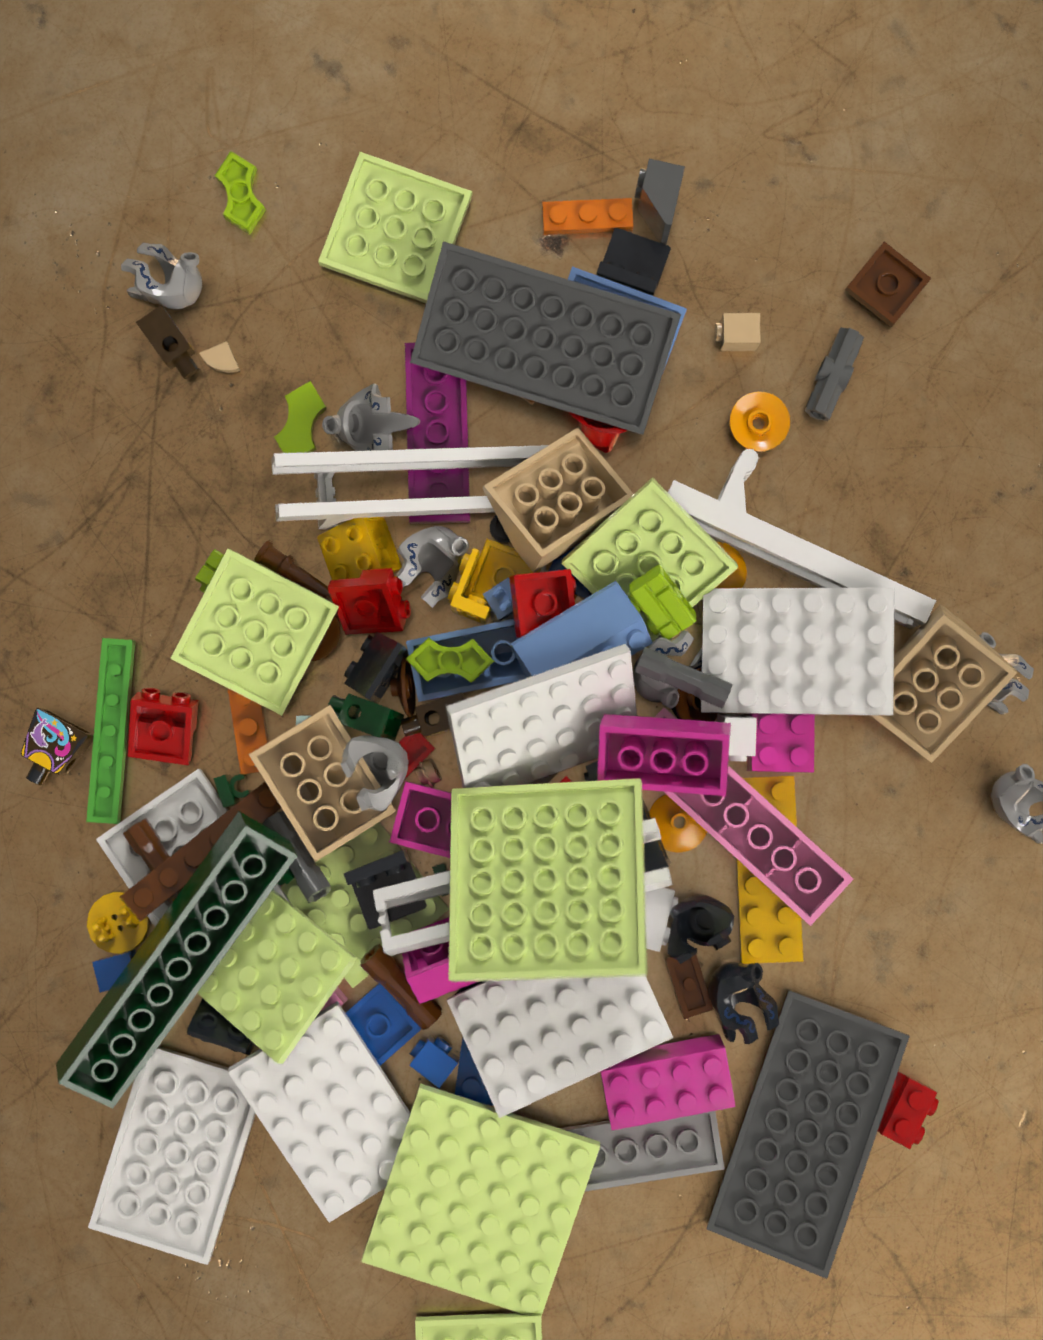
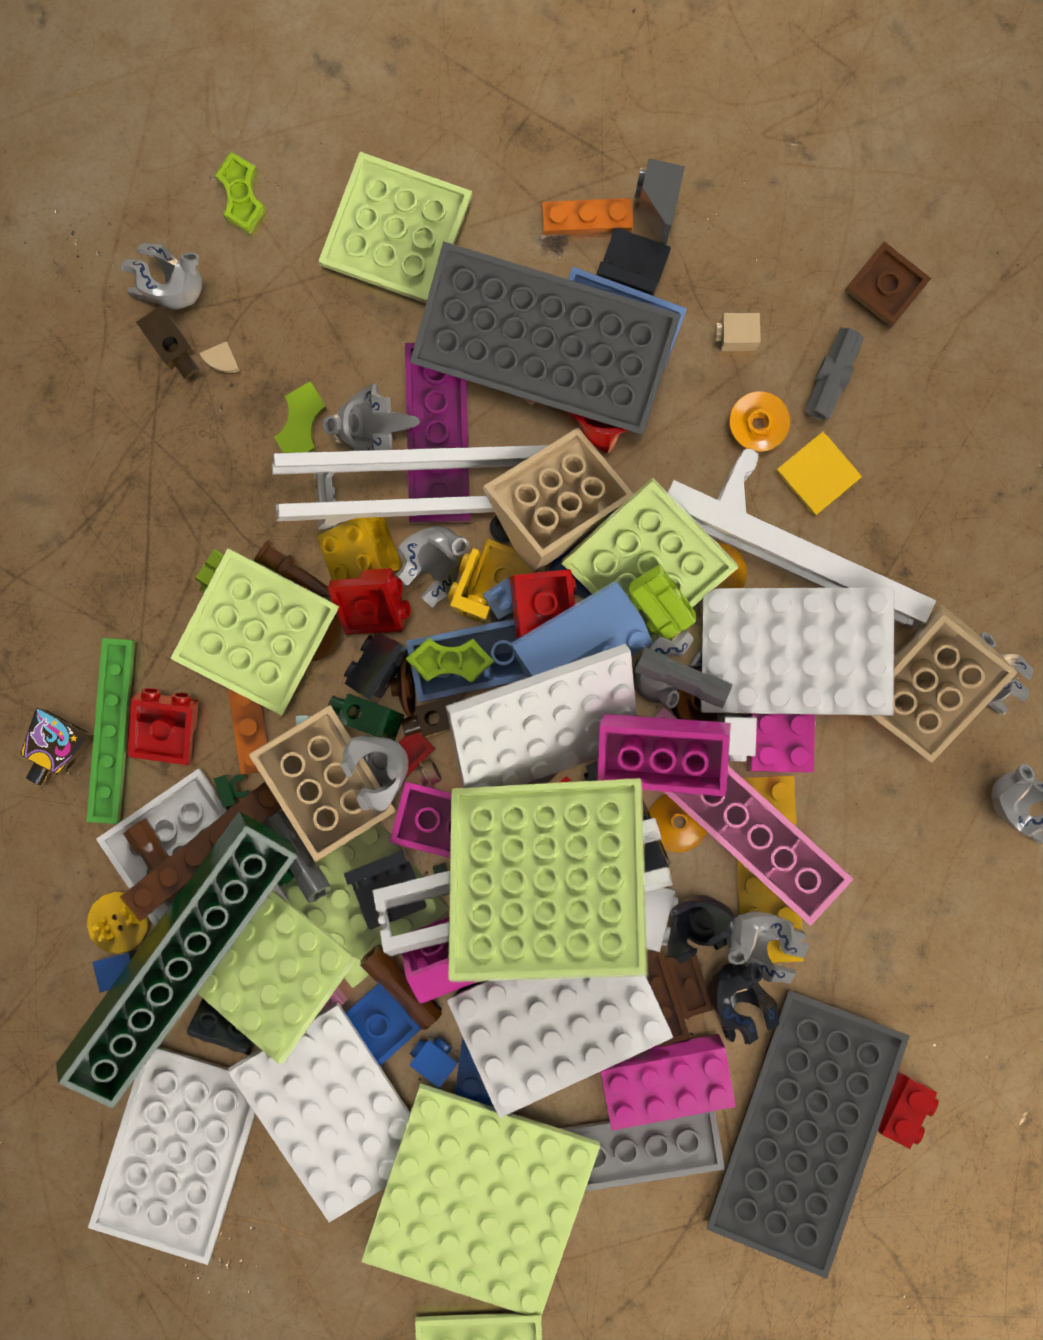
none -> reddish brown plate [646,948,690,1047]
none -> light grey piece [726,911,809,984]
none -> yellow tile [776,431,862,517]

